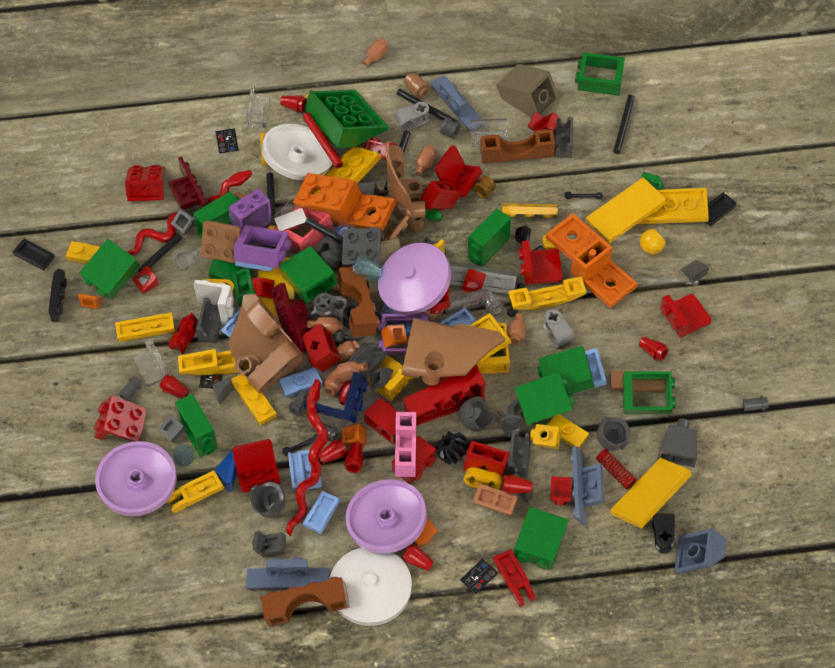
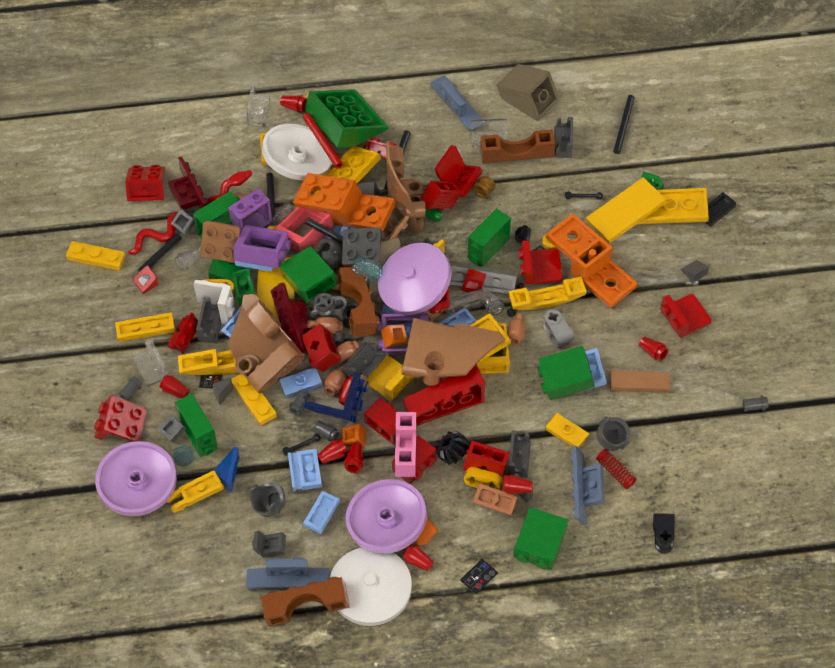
black tile [13,239,55,271] -> none
black hinge [48,269,67,322] -> none
orange slope [78,294,102,309] -> none
green brick [79,238,140,300] -> none
black sticker [215,128,239,154] -> none
red bracket [232,439,281,493] -> none
red slope [252,277,275,299] -> none
white sticker [274,208,306,231] -> none
red animal [286,379,328,536] -> none
nougat plant [333,361,367,382] -> none
nougat plant [363,38,389,66] -> none
dark grey slope [370,366,393,391] -> none
light grey piece [394,102,430,131] -> none
black bar [396,89,459,122] -> none
medium nougat brick [404,73,429,98] -> none
nougat plant [415,145,437,176] -> none
dark grey wheel [440,117,461,139] -> none
dark grey cap [459,396,496,431] -> none
red hinge [493,549,536,607] -> none
dark grey piece [496,399,524,438] -> none
yellow plate [502,203,558,218] -> none
green brick [515,371,575,425] -> none
red bracket [528,112,559,131] -> none
yellow brick [530,424,562,450] -> none
red bracket [550,476,572,505] -> none
green window [575,52,625,96] -> none
yellow tile [610,458,692,529] -> none
green window [623,371,676,414] -> none
yellow piece [639,229,666,255] -> none
dark grey torso [657,419,697,468] -> none
sand blue slope [674,528,727,574] -> none

